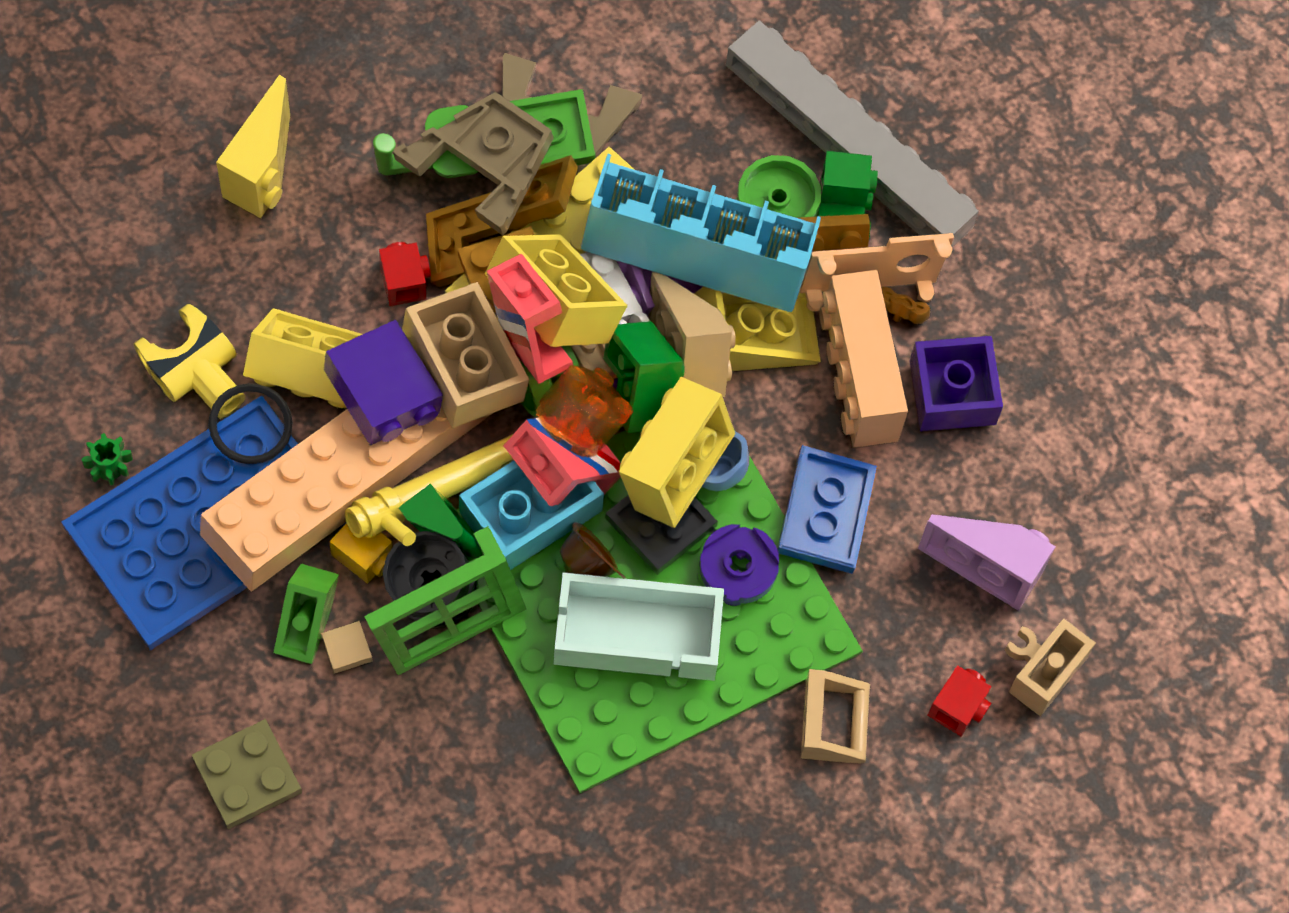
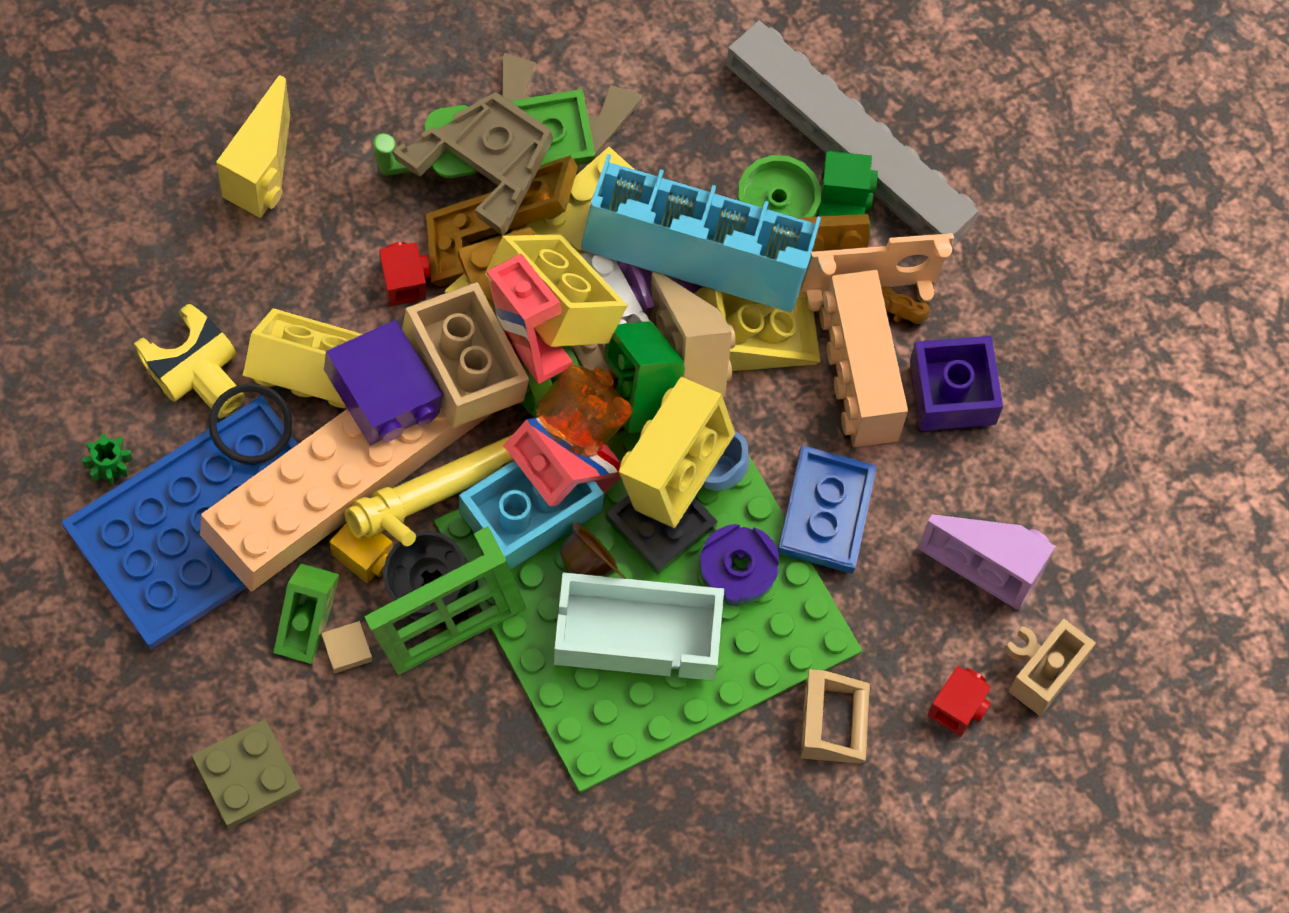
green tile [399,483,483,558] -> none

